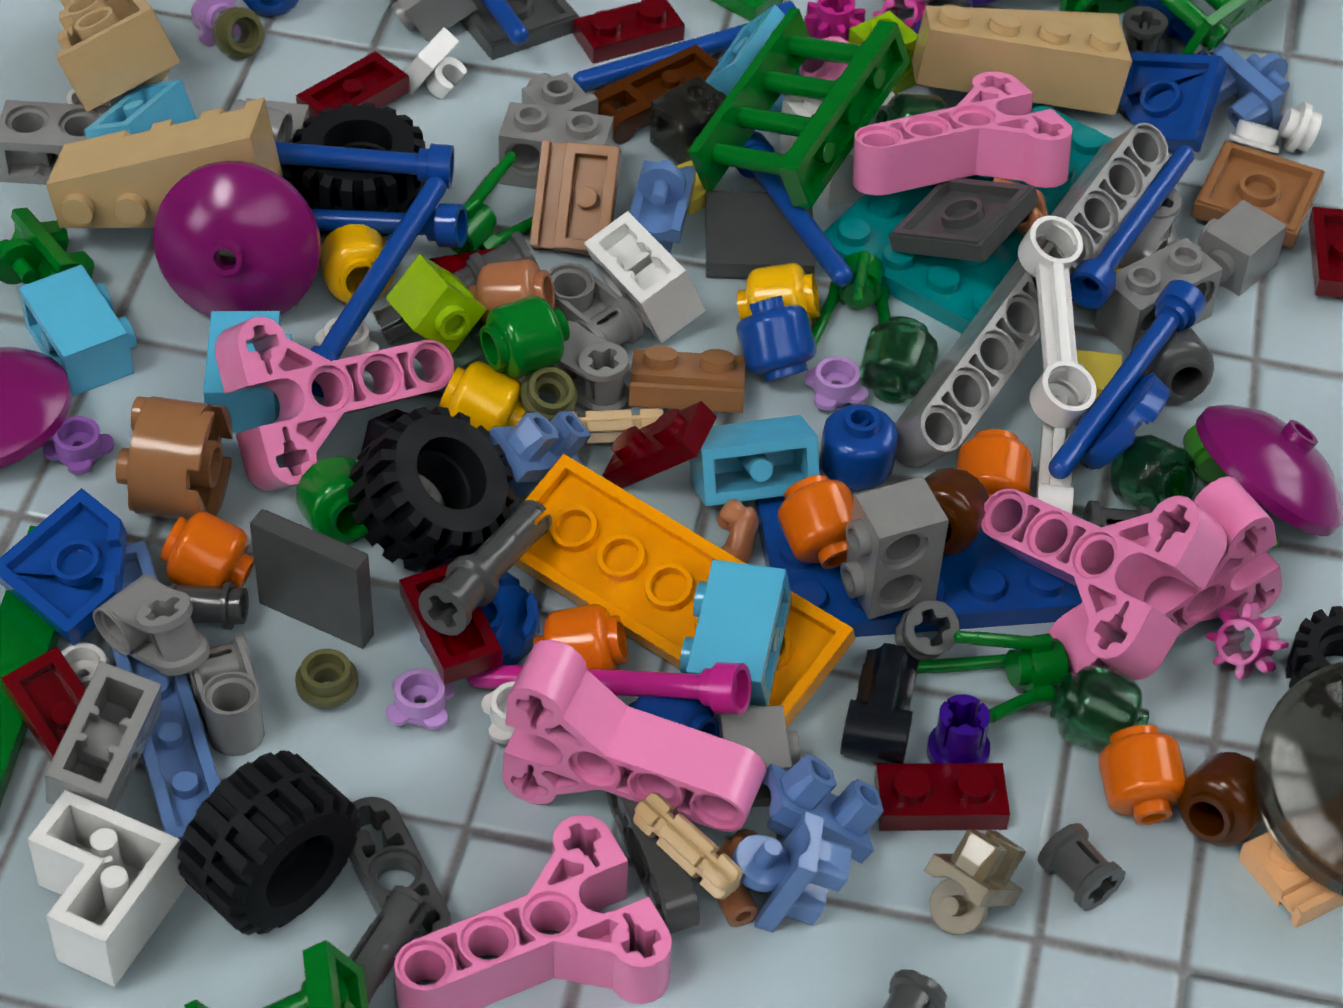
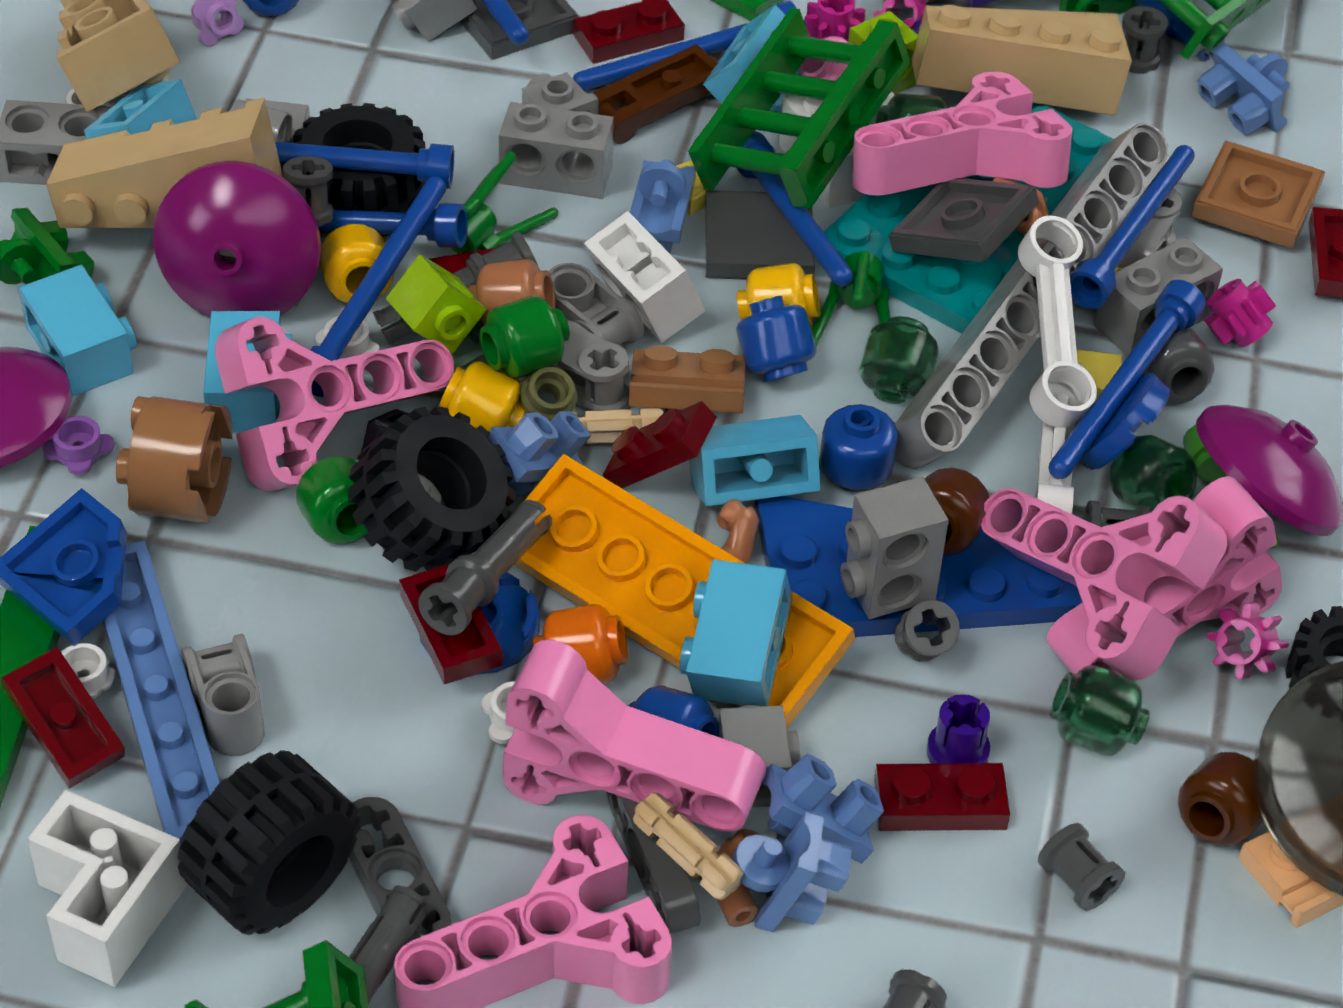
light grey brick [45,661,162,811] -> none
light grey piece [92,574,210,676] -> none
orange head [160,511,255,588] -> none
dark grey pin [170,581,249,630] -> none
olive plate [213,7,264,58] -> none
dark grey tile [250,509,374,649] -> none
olive plate [295,649,358,708] -> none
dark red plate [296,51,410,117] -> none
lavender plate [386,669,454,730] -> none
white tile [405,28,467,99] -> none
dark pink piece [466,662,752,715] -> none
medium nougat plate [529,140,622,255] -> none
clear smoke brick [650,76,727,164] -> none
orange head [778,475,854,569] -> none
lavender plate [805,356,868,411] -> none
black piece [840,643,919,764] -> none
green plant [917,631,1069,724] -> none
dark tan hips [924,829,1027,935] -> none
orange head [956,429,1033,497] -> none
orange head [1098,725,1187,825] -> none
blue plate [1118,52,1227,152] -> none
light grey brick [1198,200,1287,296] -> none
white plate [1228,119,1279,153] -> none
white plate [1278,101,1322,152] -> none
none -> dark grey bush [283,156,334,227]
none -> dark pink gear [1204,279,1276,347]

